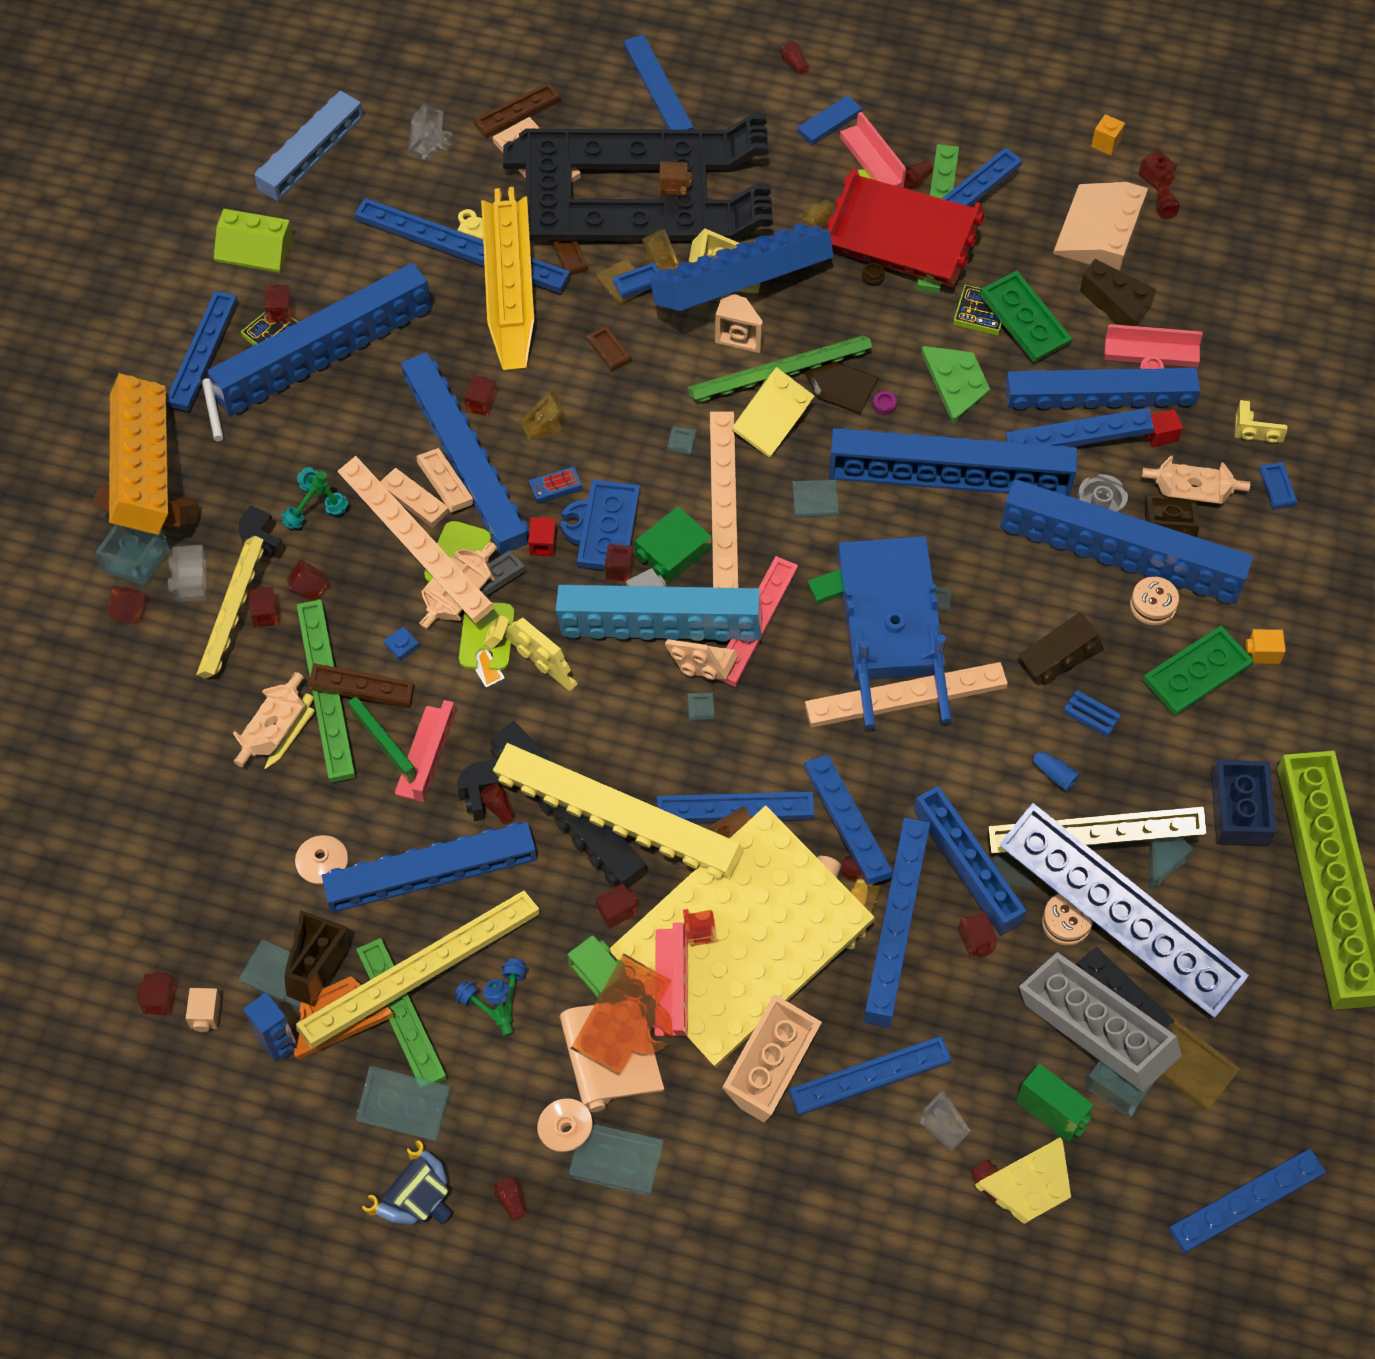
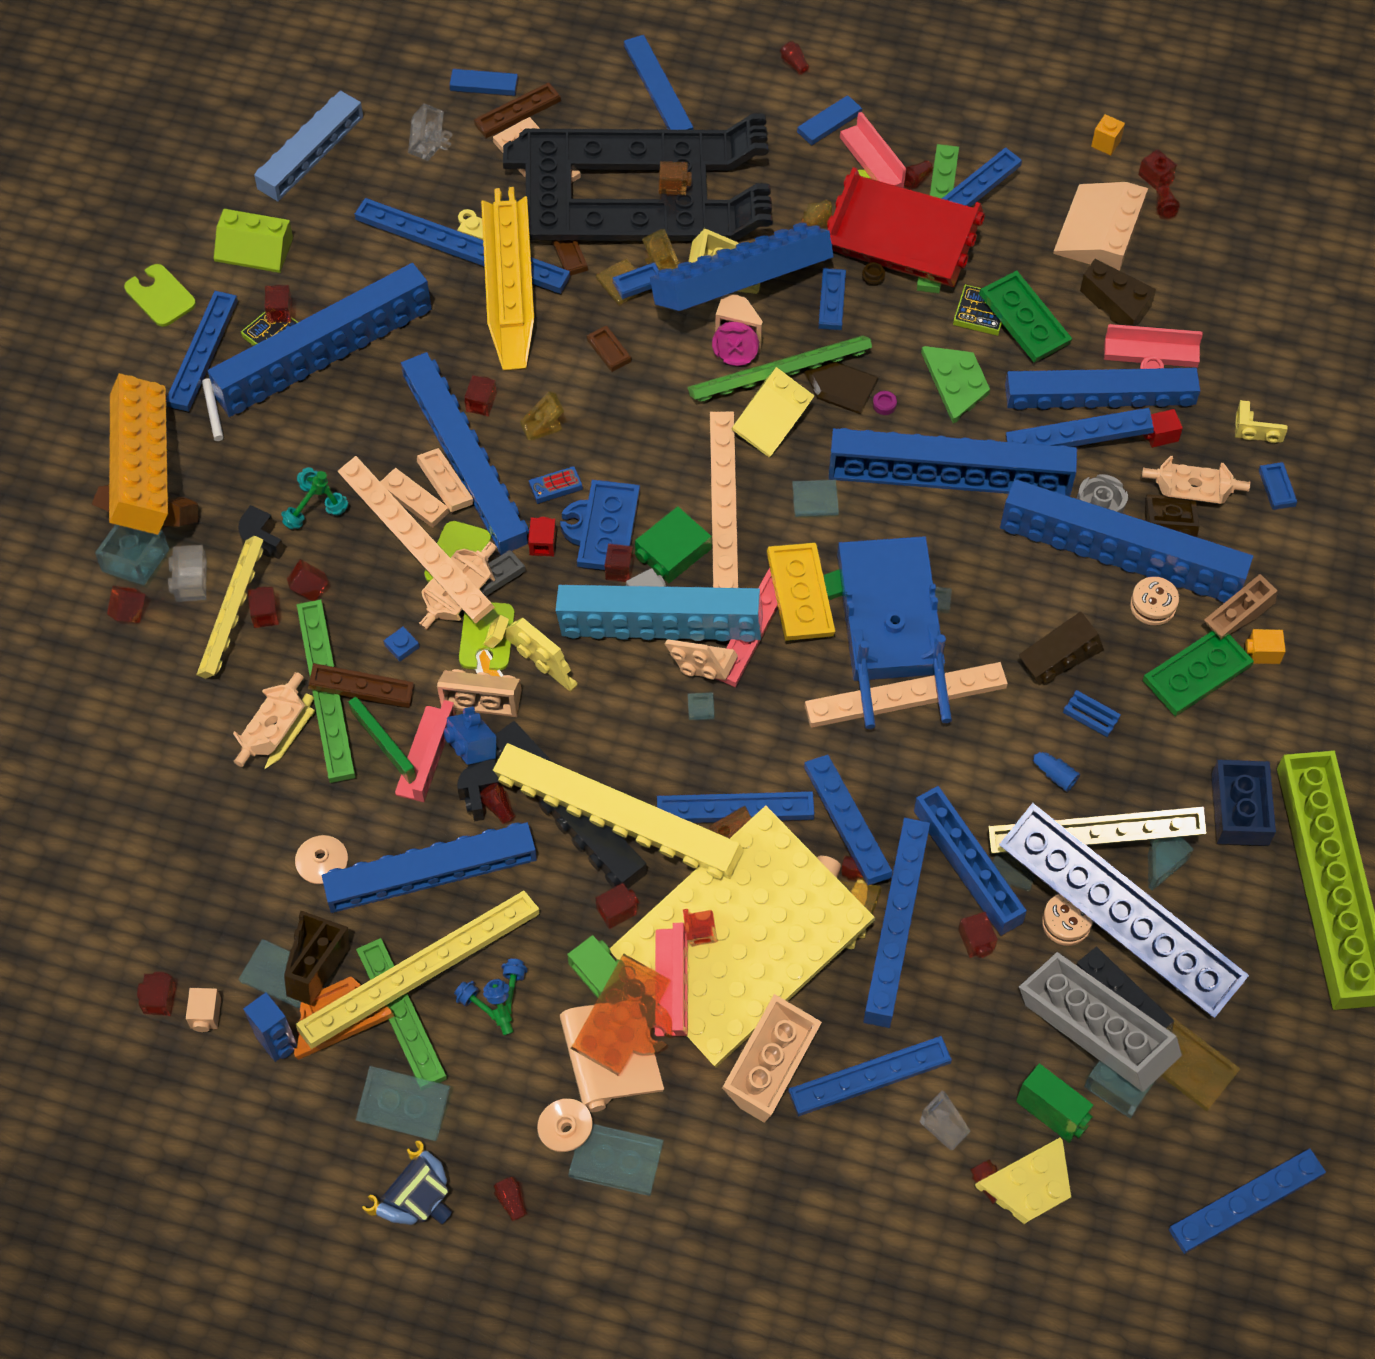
clear light blue tile [668,426,696,454] -> none
none -> lime piece [124,264,196,327]
none -> light nougat slope [437,669,522,717]
none -> blue brick [444,707,496,765]
none -> blue tile [449,69,518,96]
none -> dark pink tile [712,322,760,366]
none -> yellow plate [766,543,835,641]
none -> blue tile [818,268,846,330]
none -> medium nougat slope [1204,574,1278,639]

